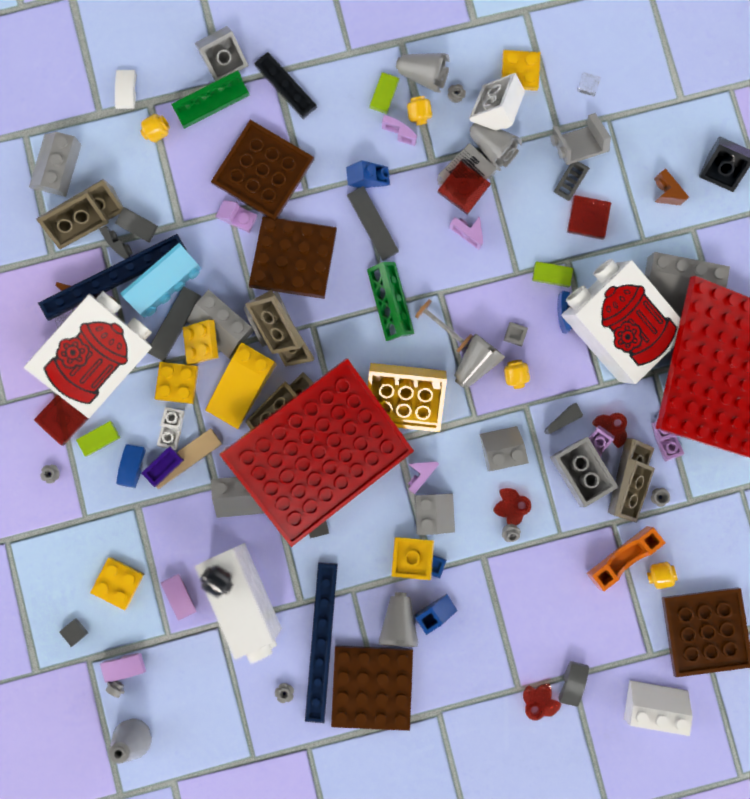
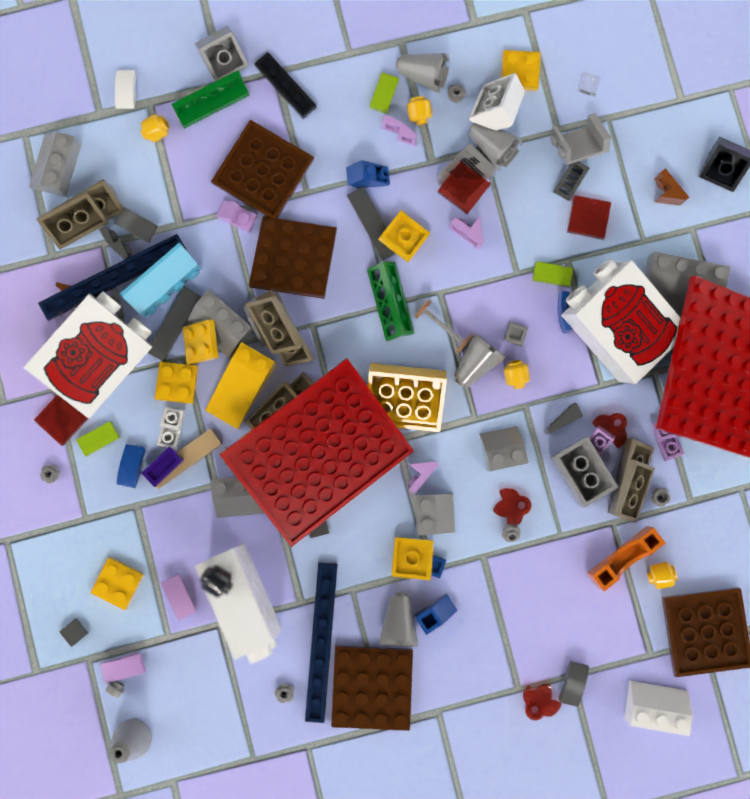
none -> yellow plate [378,210,430,262]

